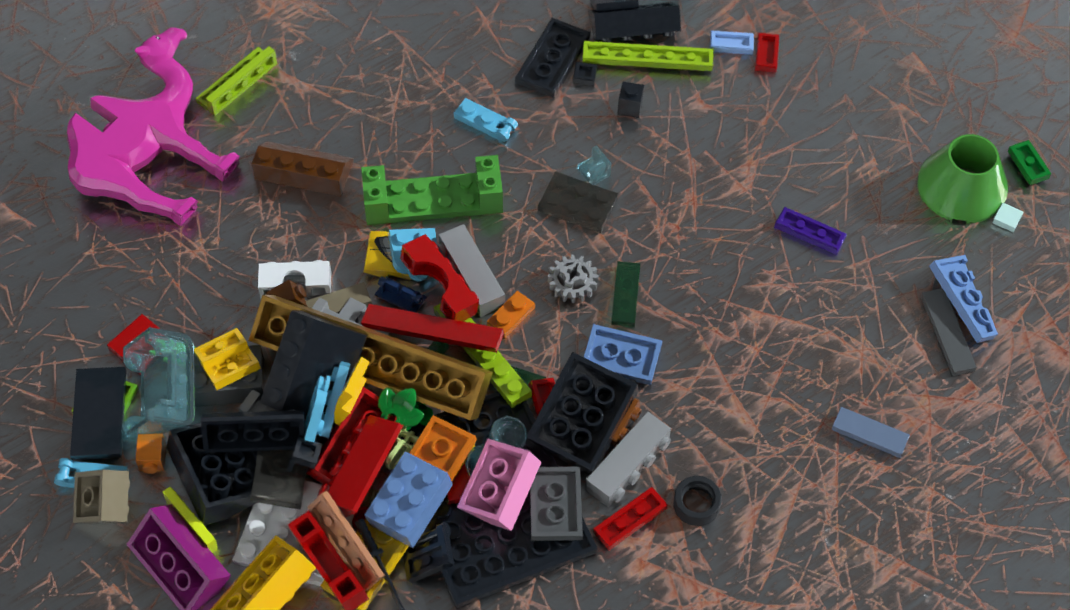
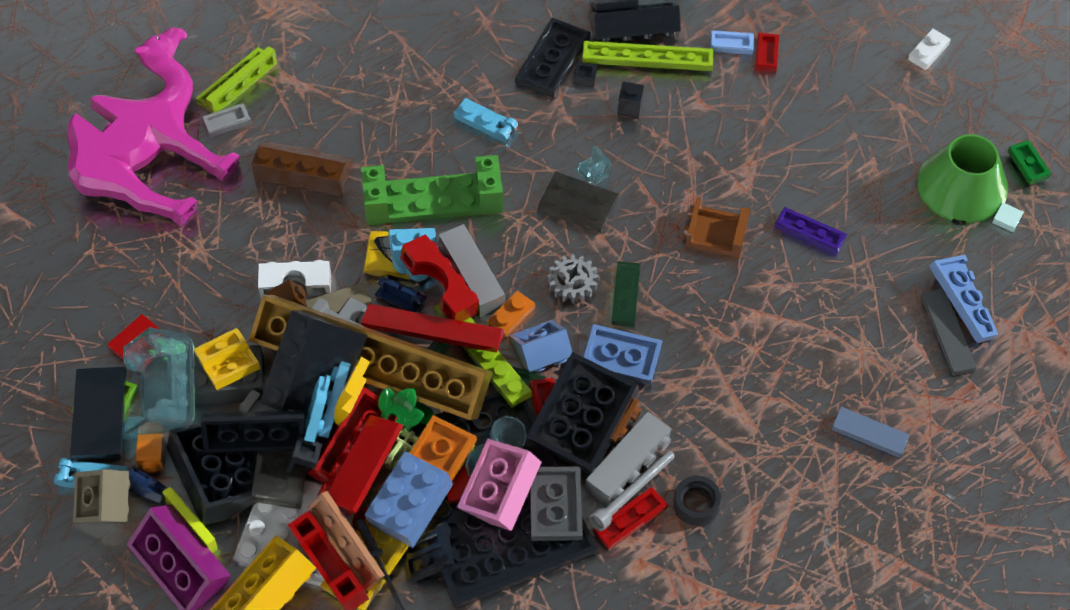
none -> dark blue hinge [129,466,167,503]
none -> light grey tile [201,103,251,138]
none -> medium blue slope [508,320,572,373]
none -> light grey piece [589,451,674,531]
none -> dark orange panel [683,198,751,258]
none -> white plate [908,29,951,70]

